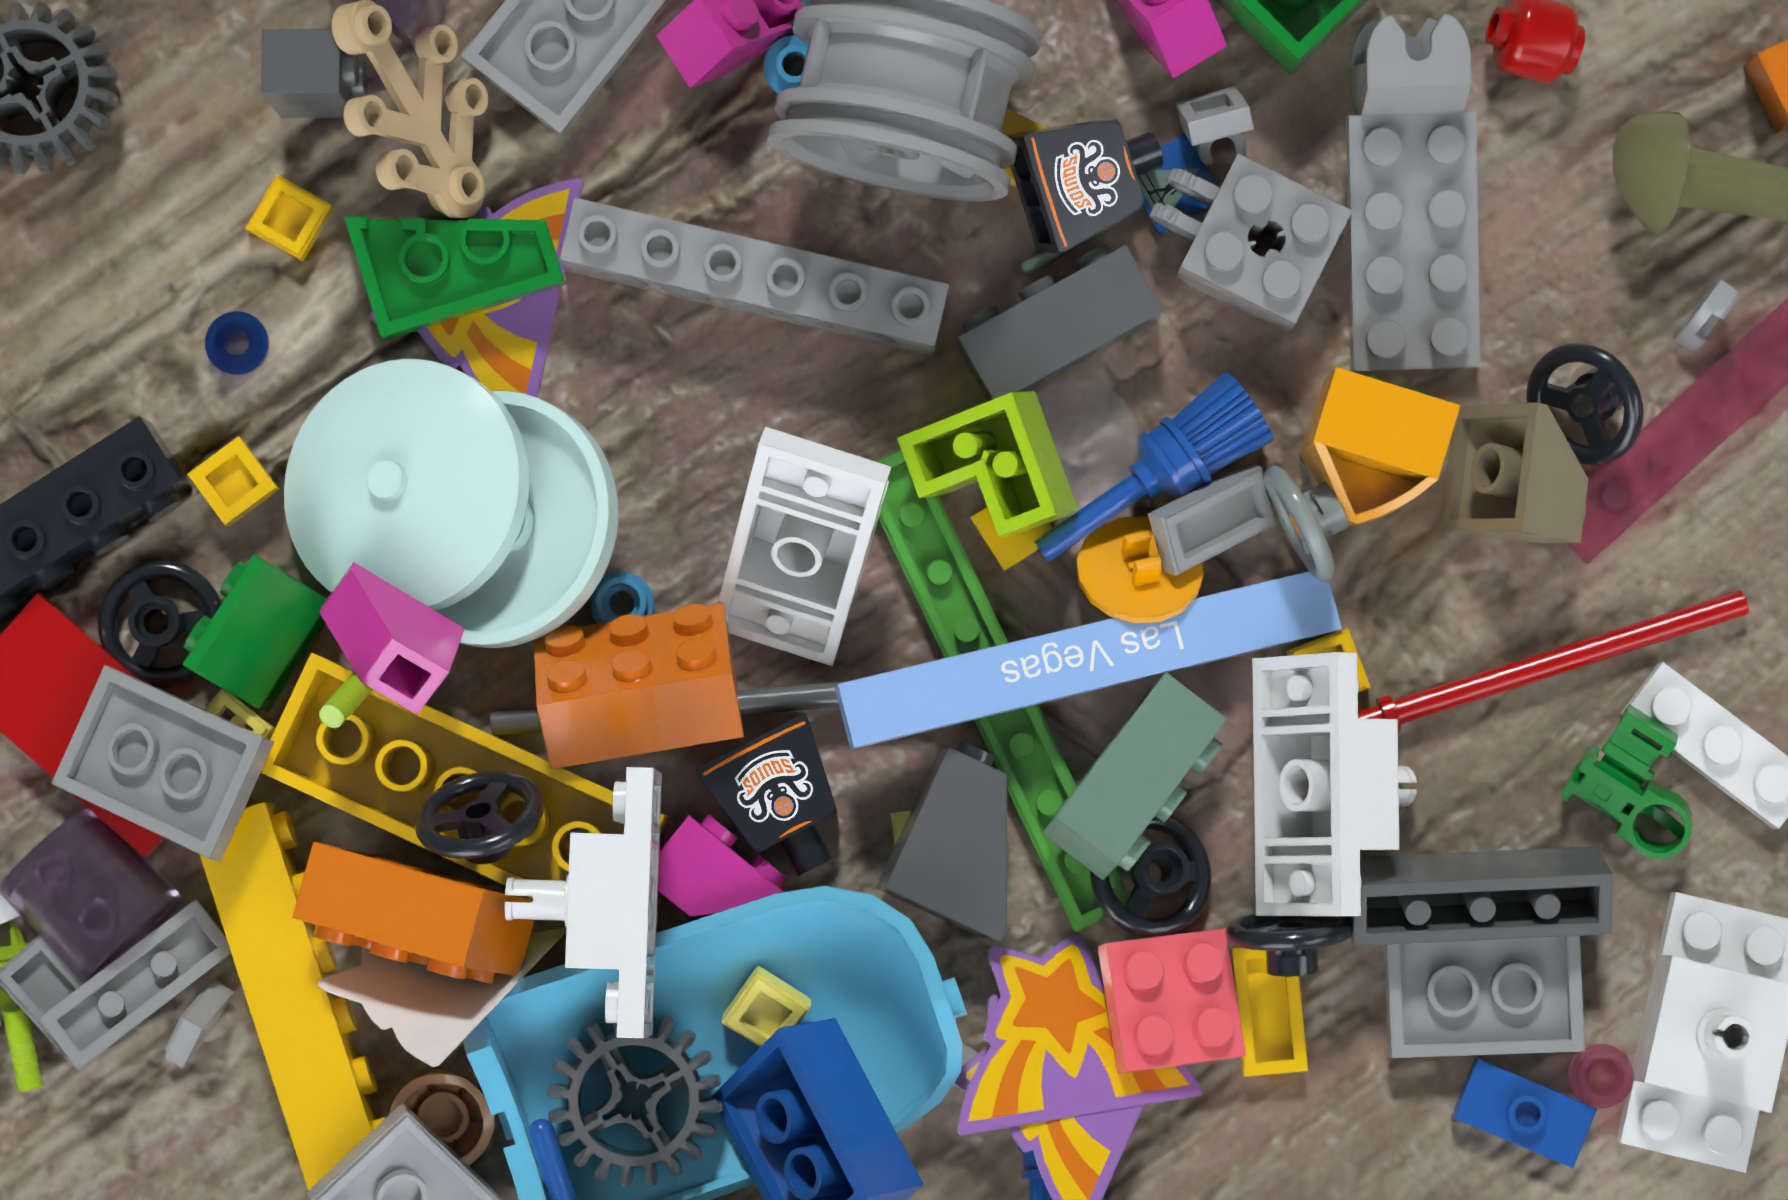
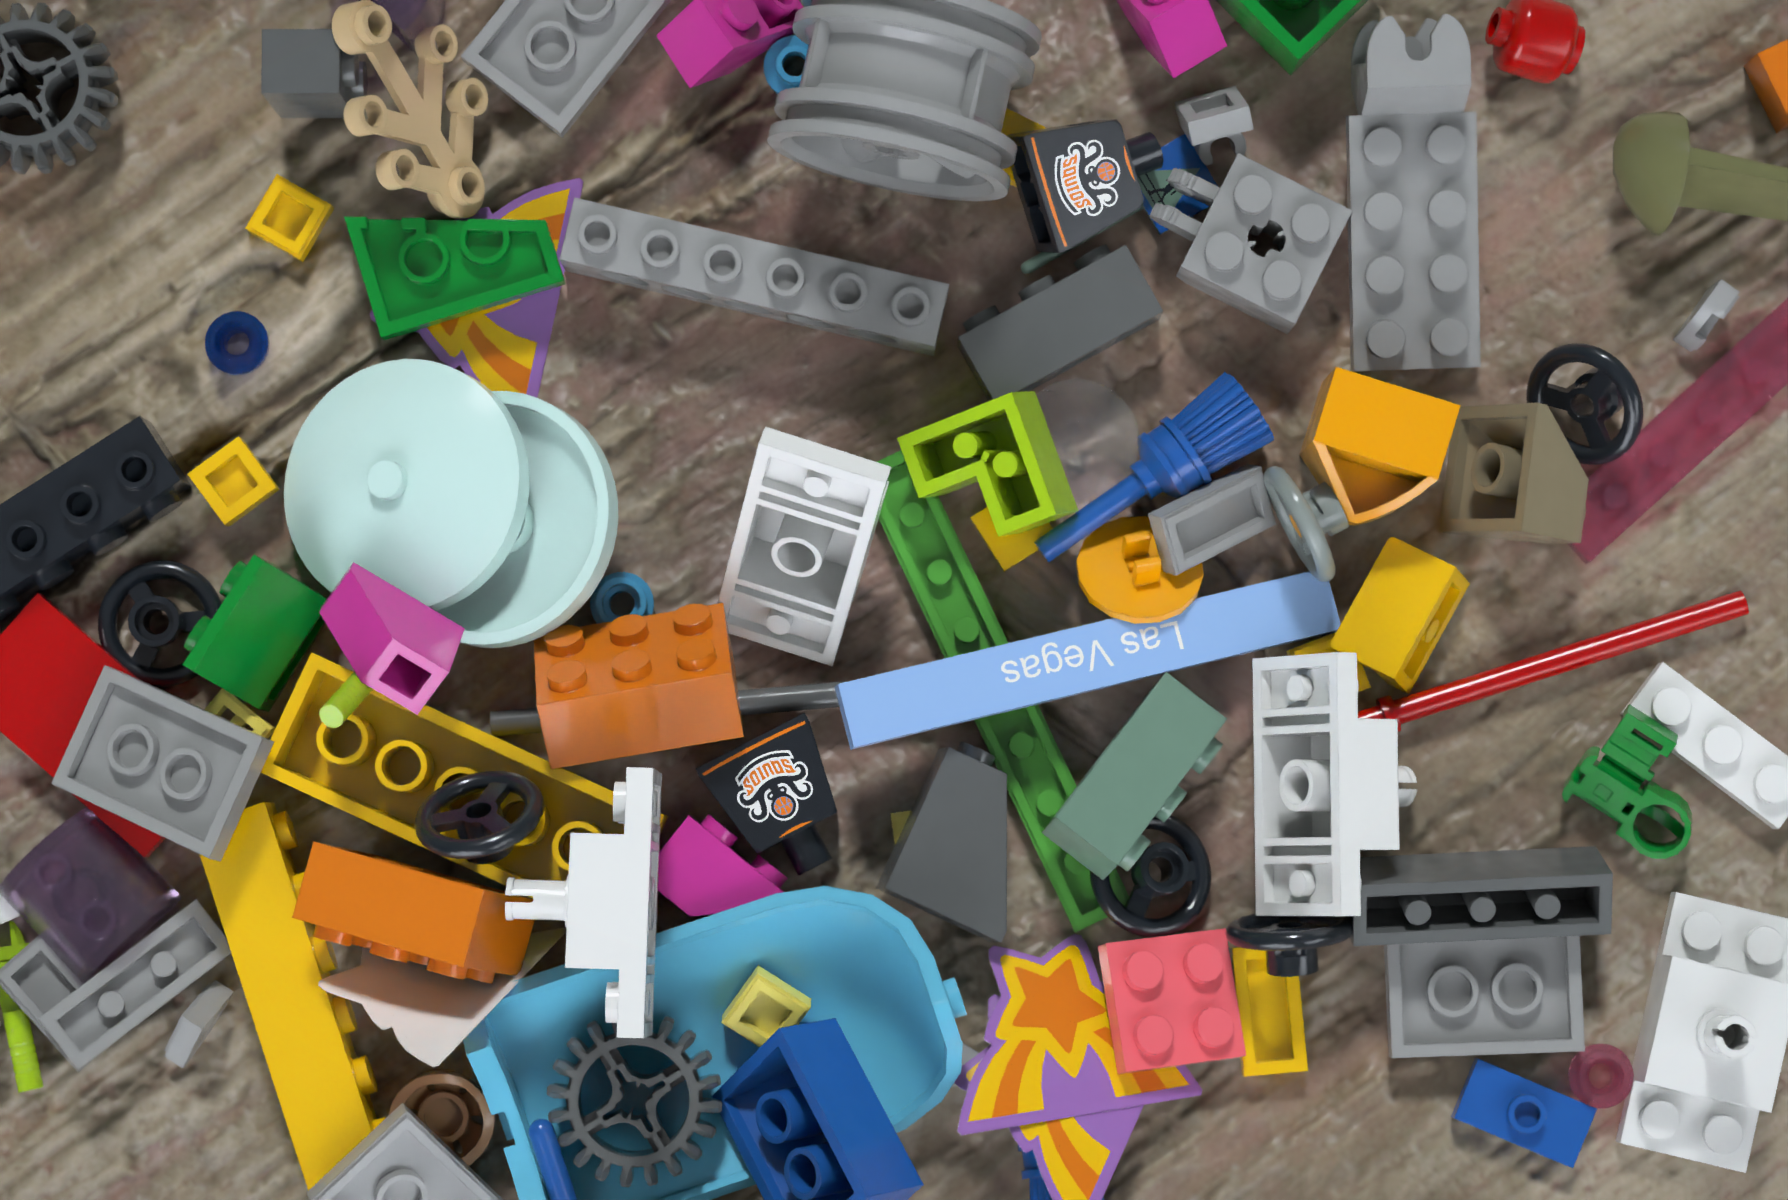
none -> yellow panel [1331,537,1470,694]

